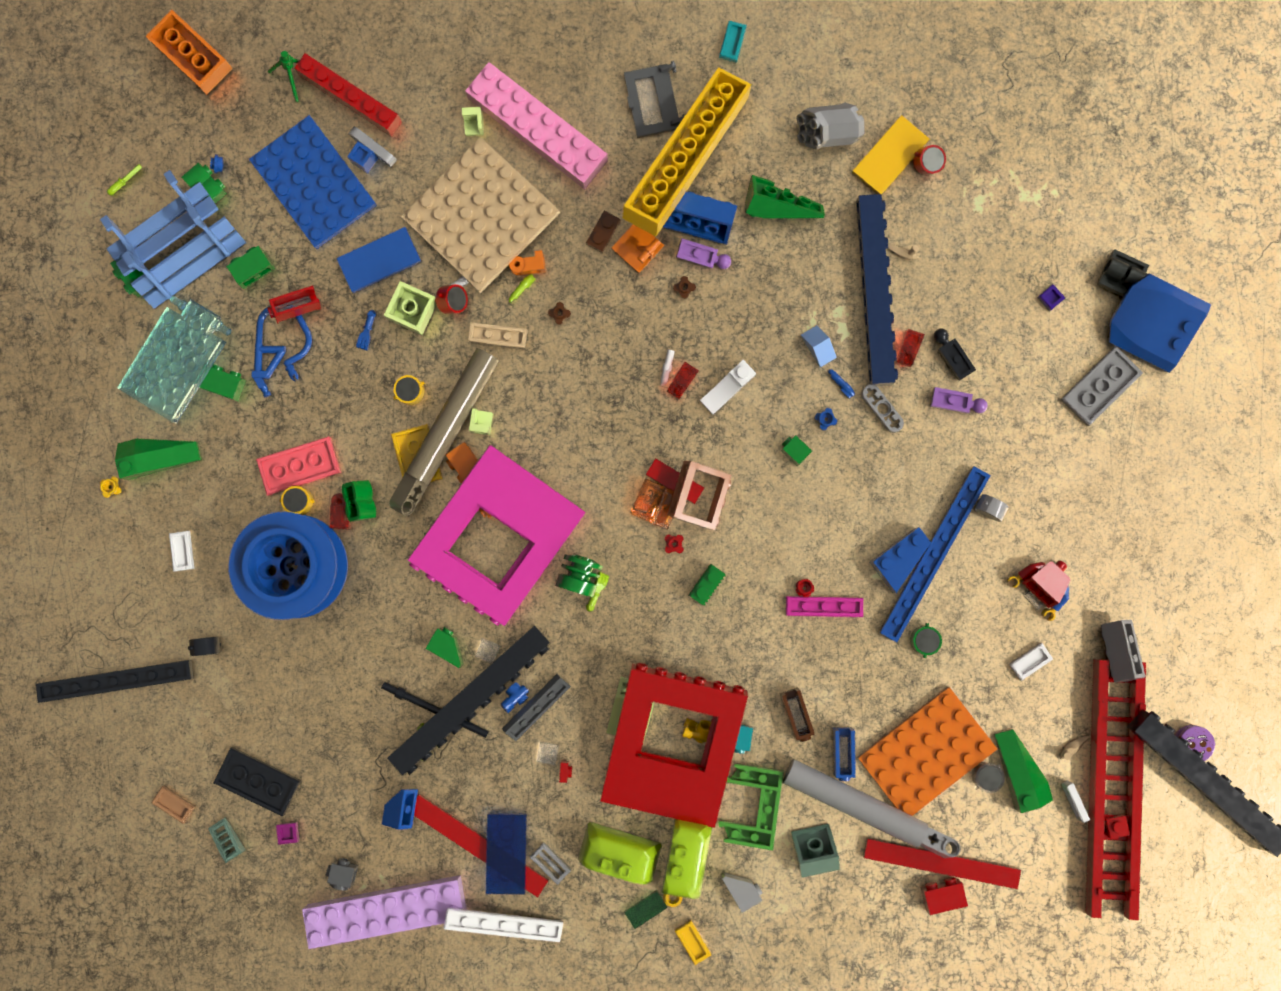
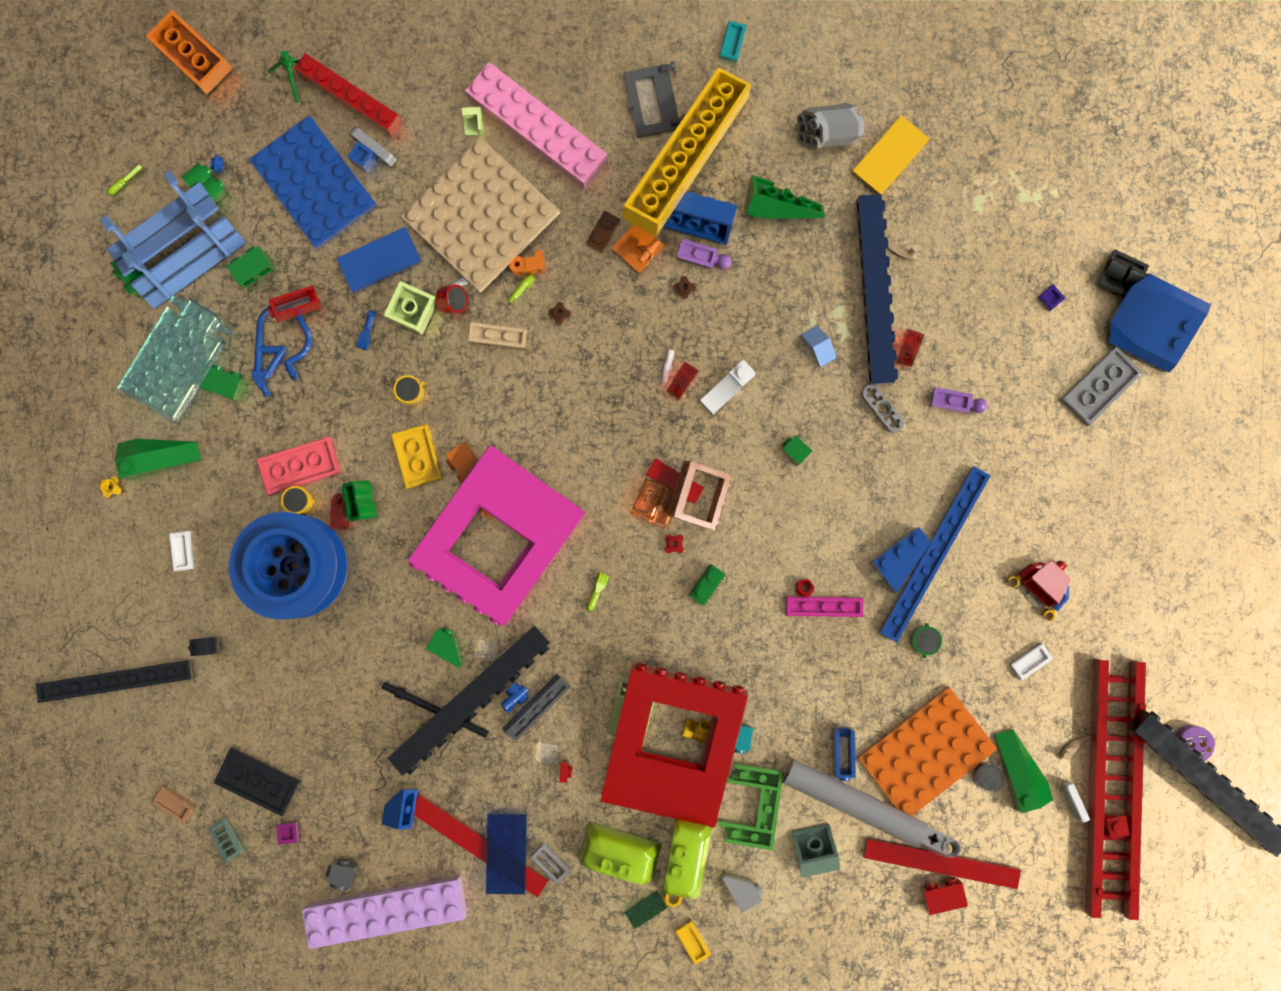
dark tan piece [389,348,499,516] -> none
white tile [443,907,563,942] -> none
yellowish green panel [469,408,493,435] -> none
green wheel [555,554,603,598] -> none
reddish brown window [779,687,815,742] -> none
blue plate [815,408,837,430] -> none
blue piece [828,369,855,399] -> none
piece [913,145,946,175] -> none
black plate [933,328,976,381] -> none
light grey piece [975,494,1009,522] -> none
light grey brick [1101,620,1145,682] -> none

